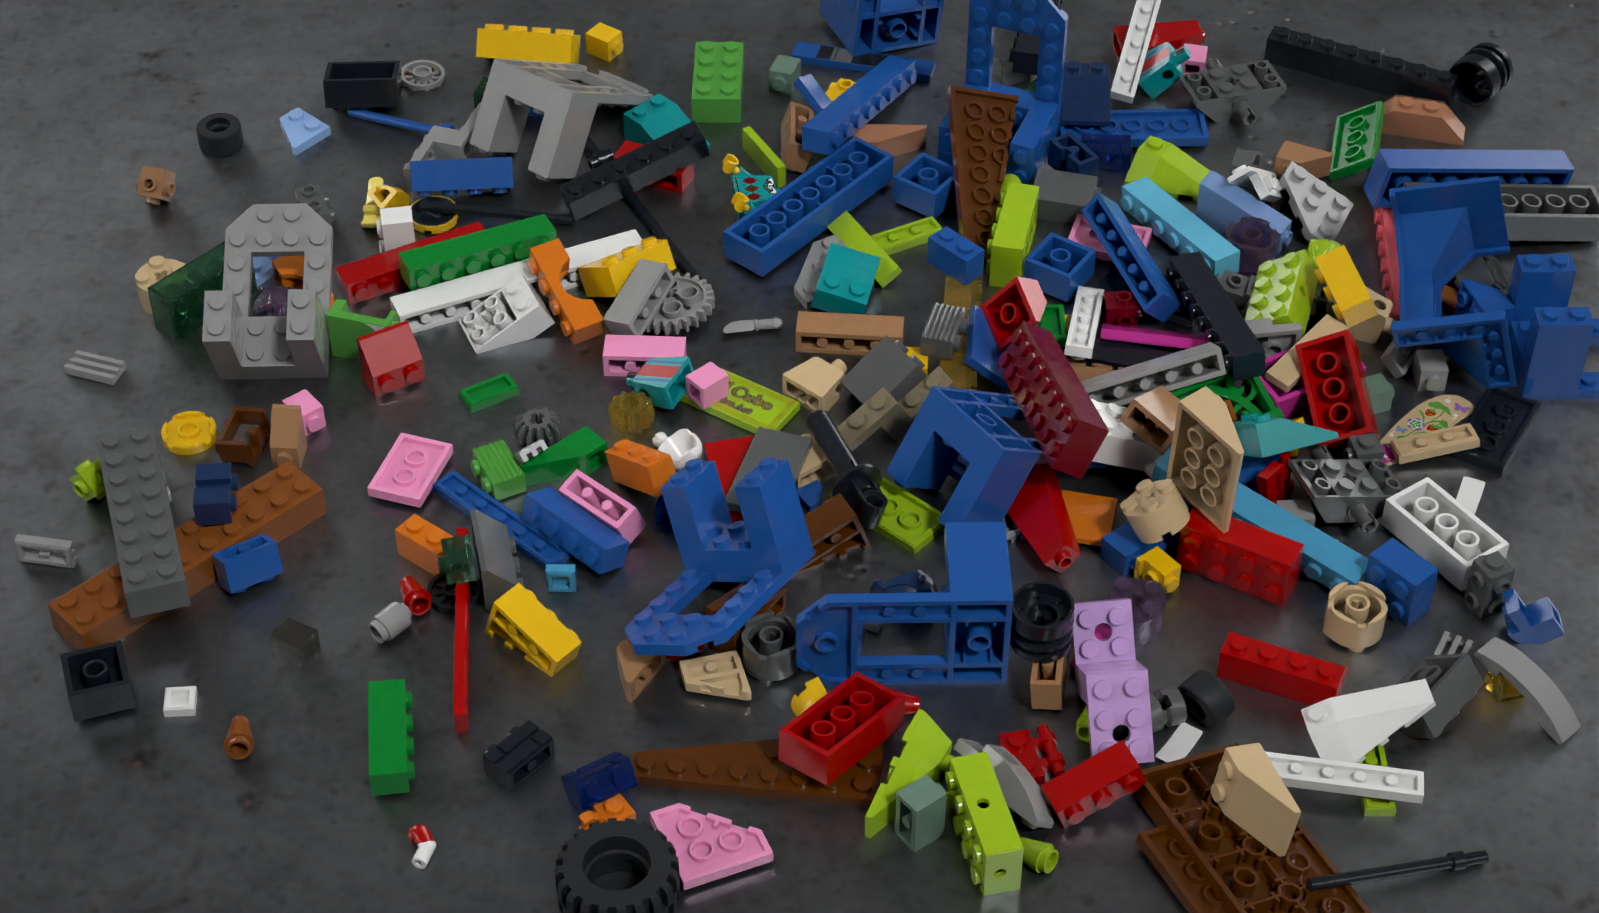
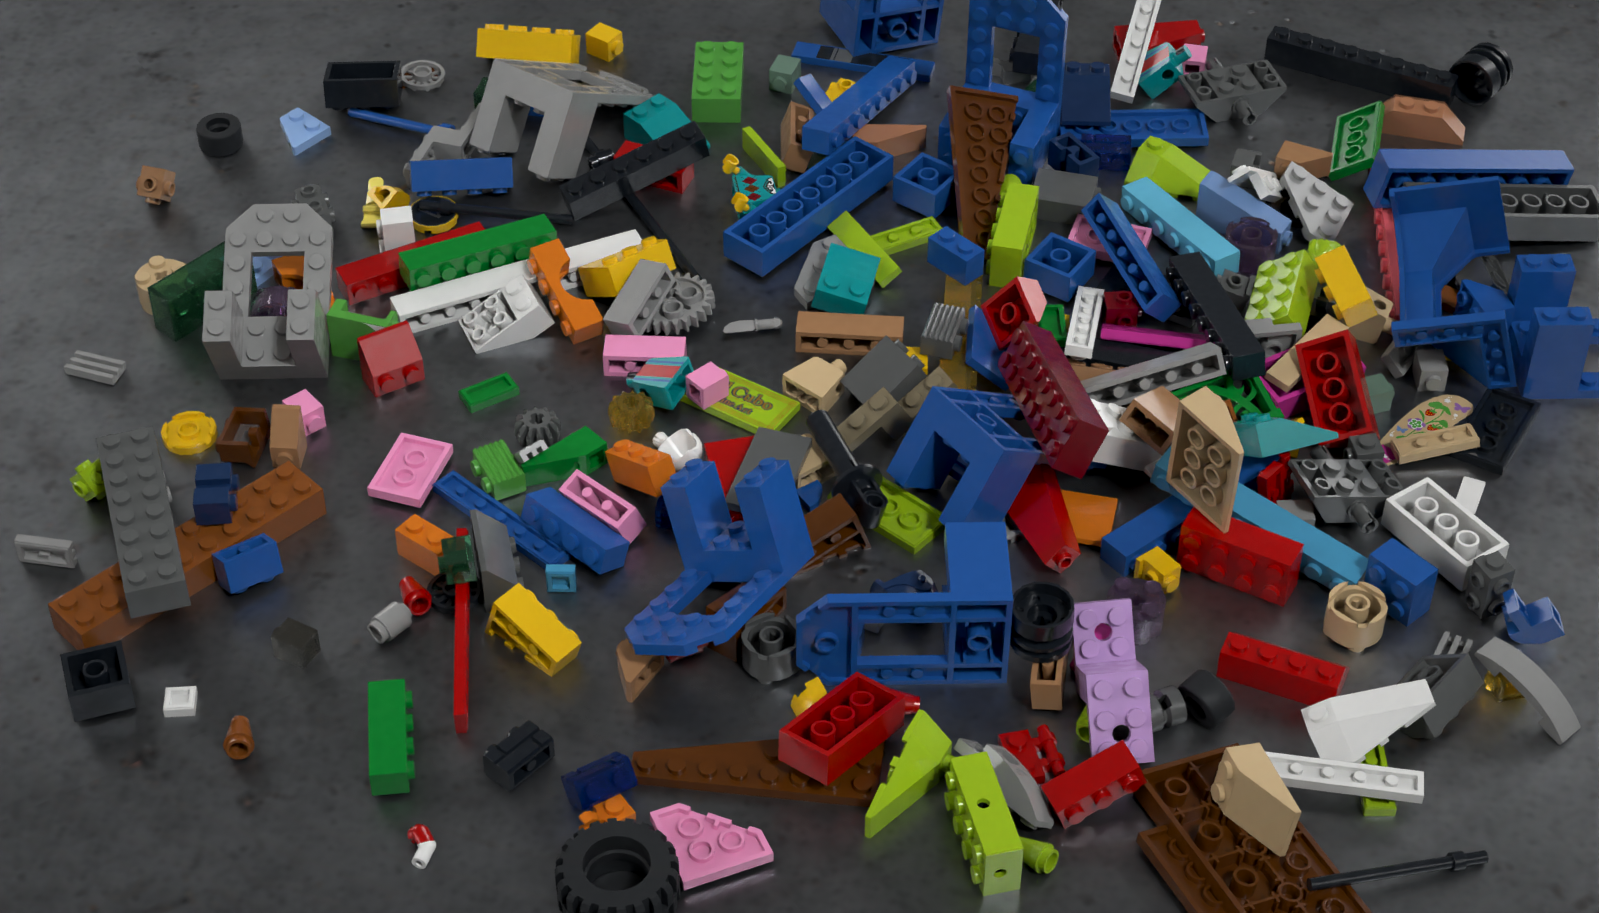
tan wing [679,650,752,701] -> none
sand green brick [895,774,947,853] -> none
tan brick [1120,479,1190,544] -> none
white sticker [1155,722,1203,763] -> none

